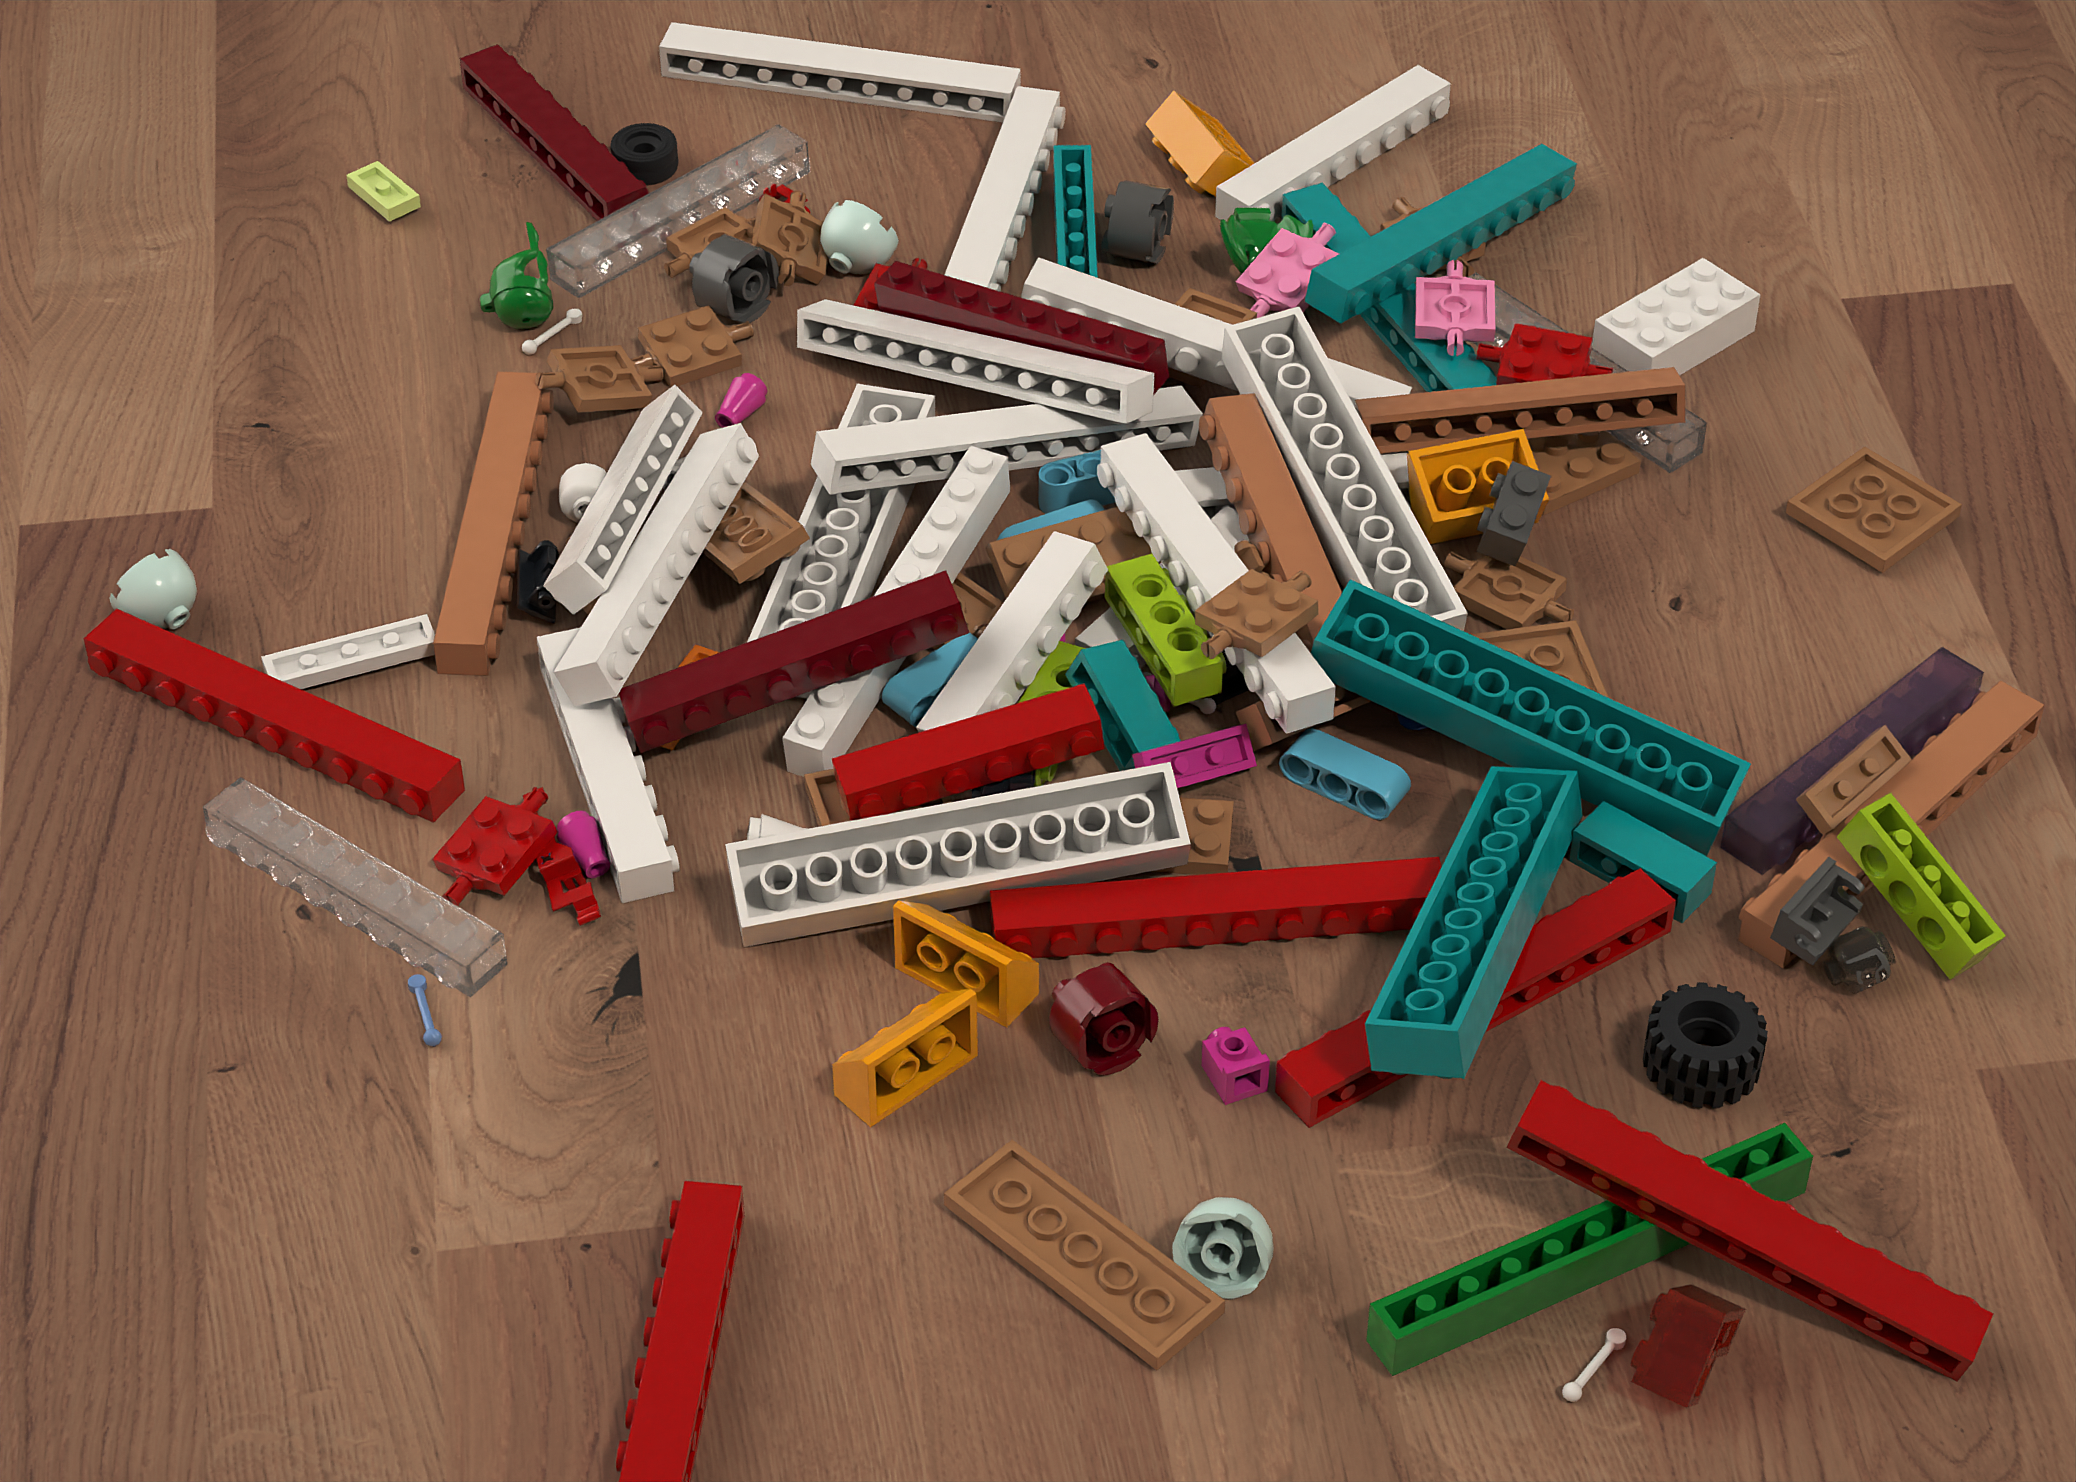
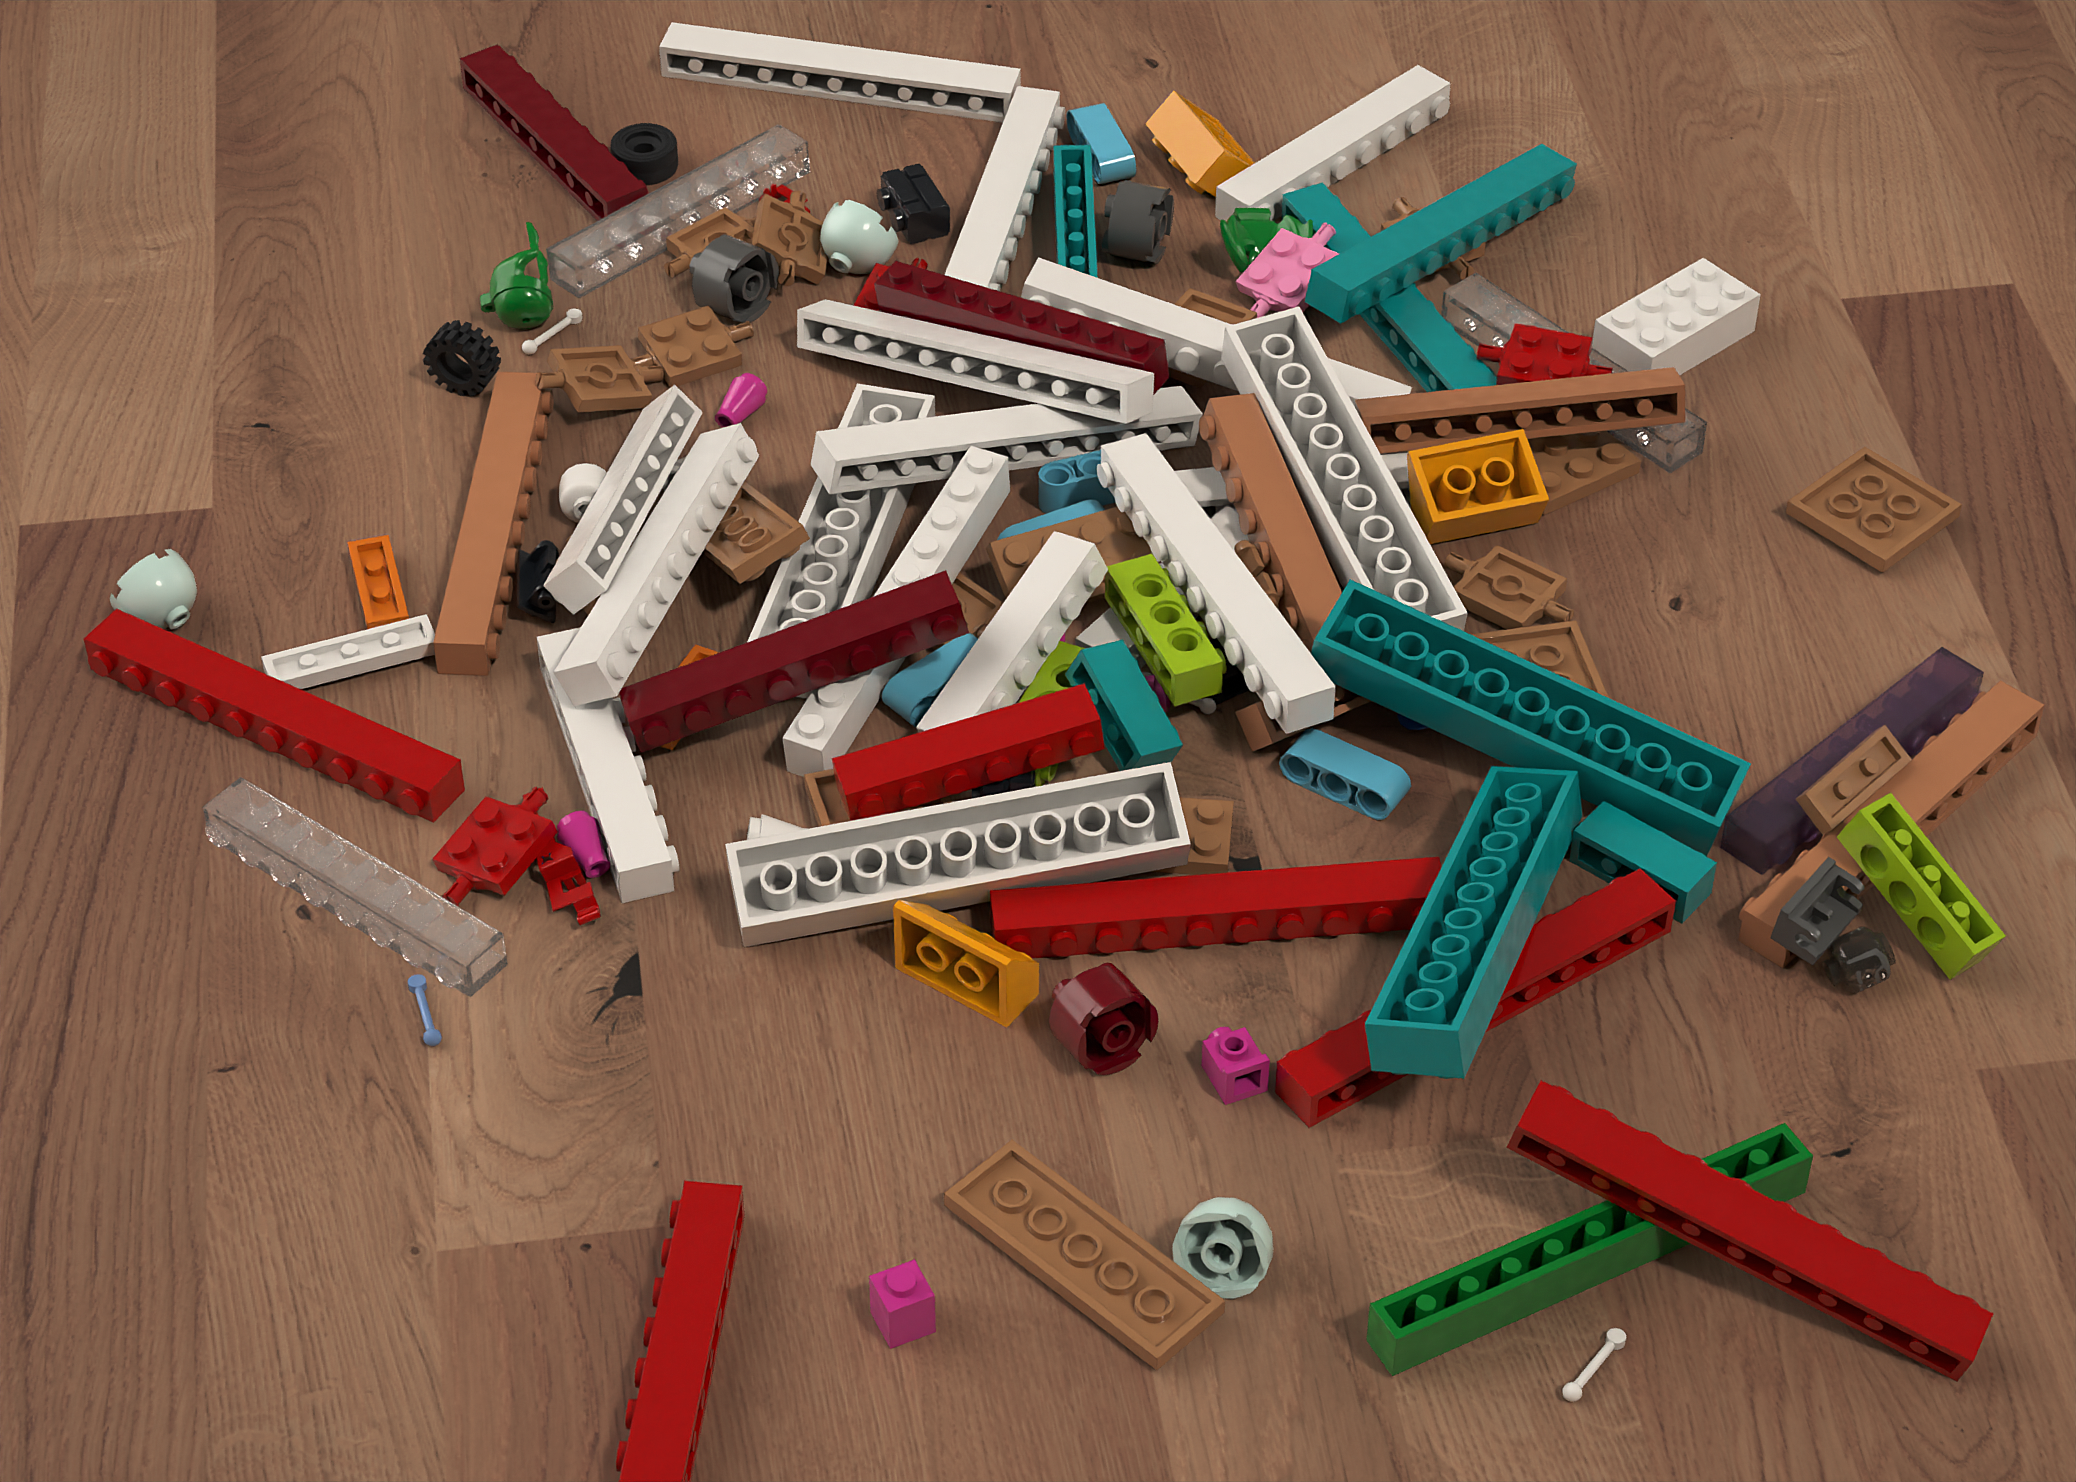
yellowish green plate [346,161,421,222] -> none
light orange slope [832,988,978,1128] -> none
dark pink plate [1132,724,1257,788] -> none
medium nougat plate [1195,569,1319,659] -> none
bright pink plate [1415,260,1495,356] -> none
dark grey brick [1476,461,1551,566] -> none
clear red brick [1630,1284,1746,1408] -> none
black tyre [1643,982,1768,1108] -> none
none -> orange plate [347,535,409,629]
none -> black tyre [423,320,501,396]
none -> dark pink brick [869,1259,936,1349]
none -> black brick [877,163,950,244]
none -> medium azure beam [1066,103,1136,184]

